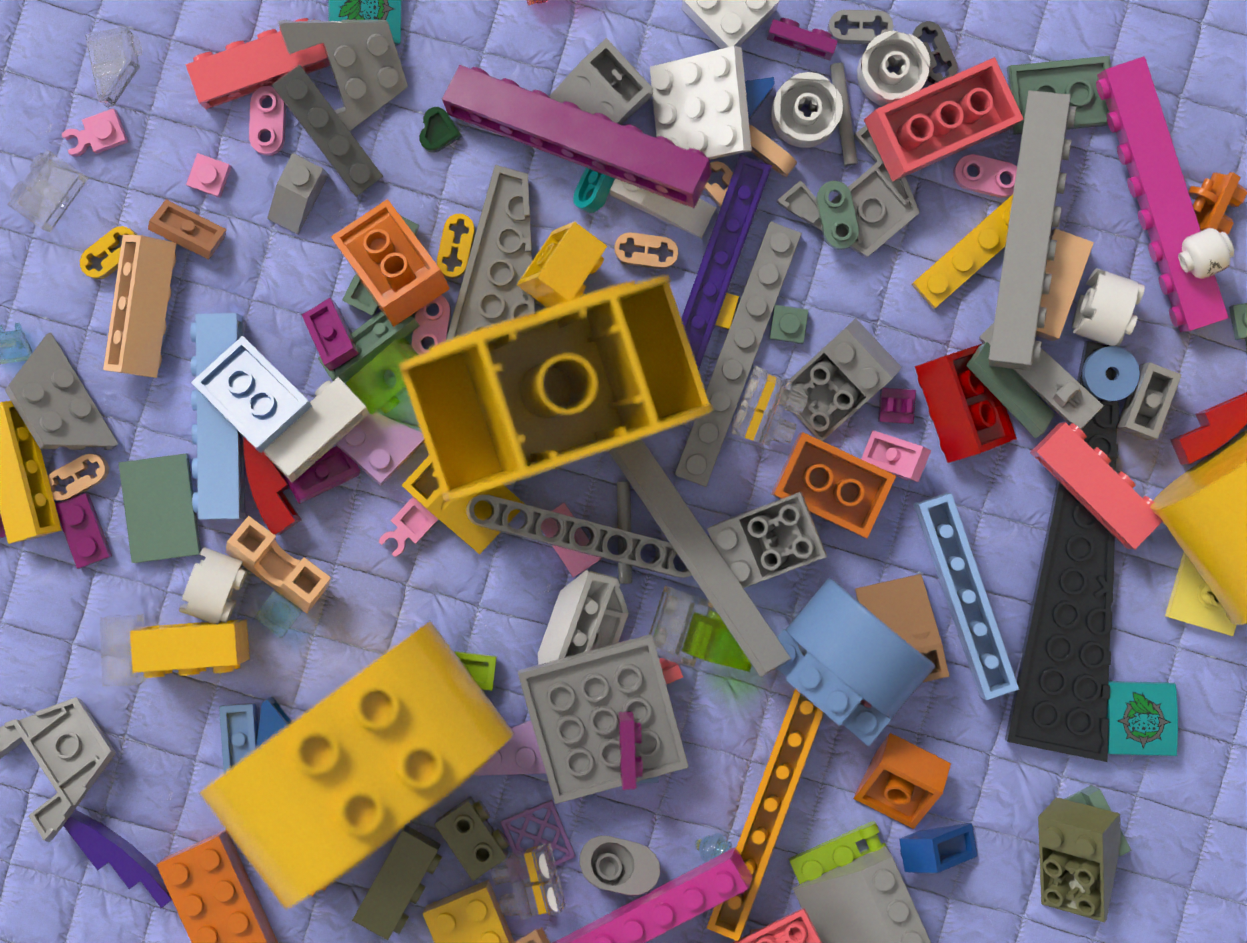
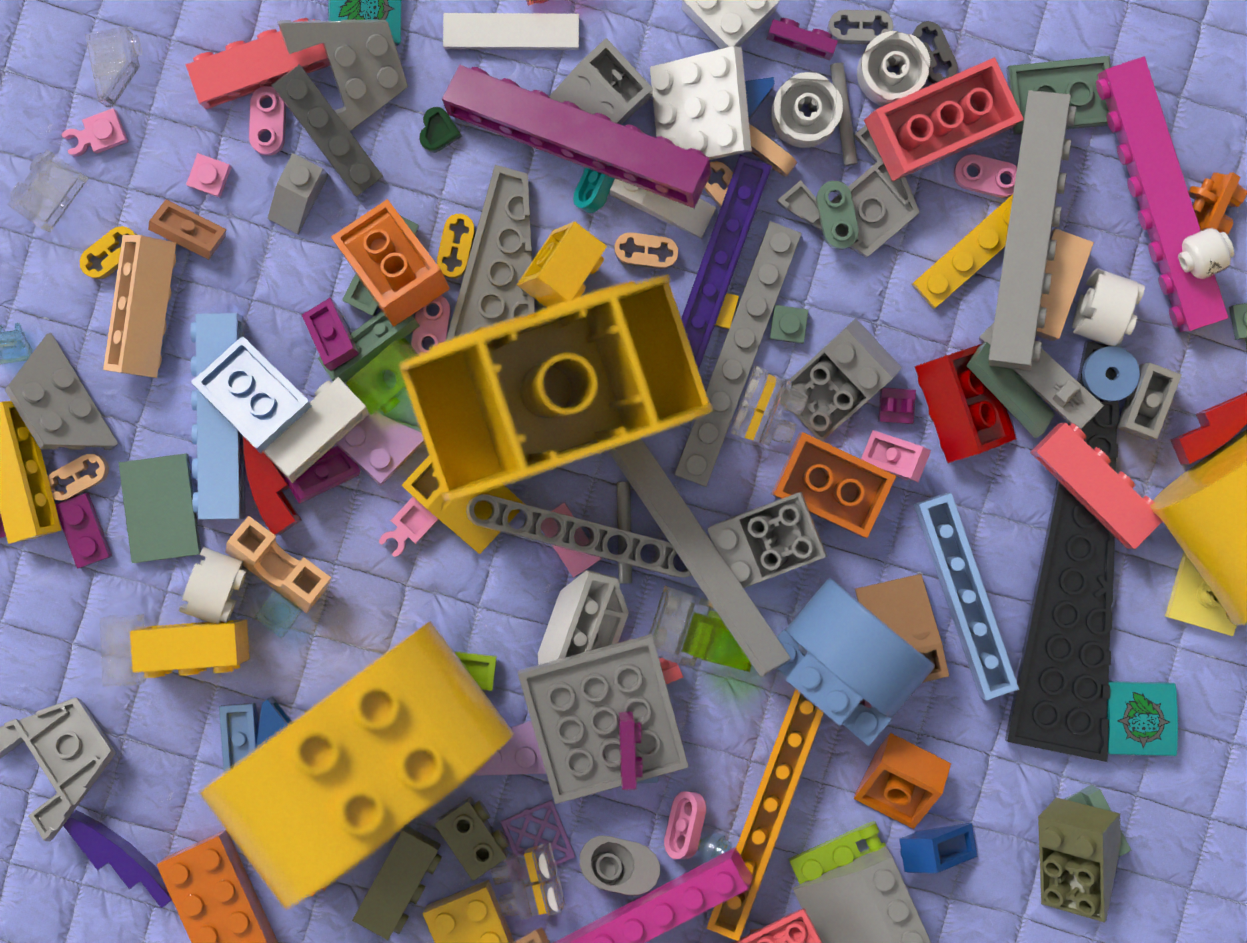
none -> white tile [443,13,579,50]
none -> bright pink plate [664,791,706,860]

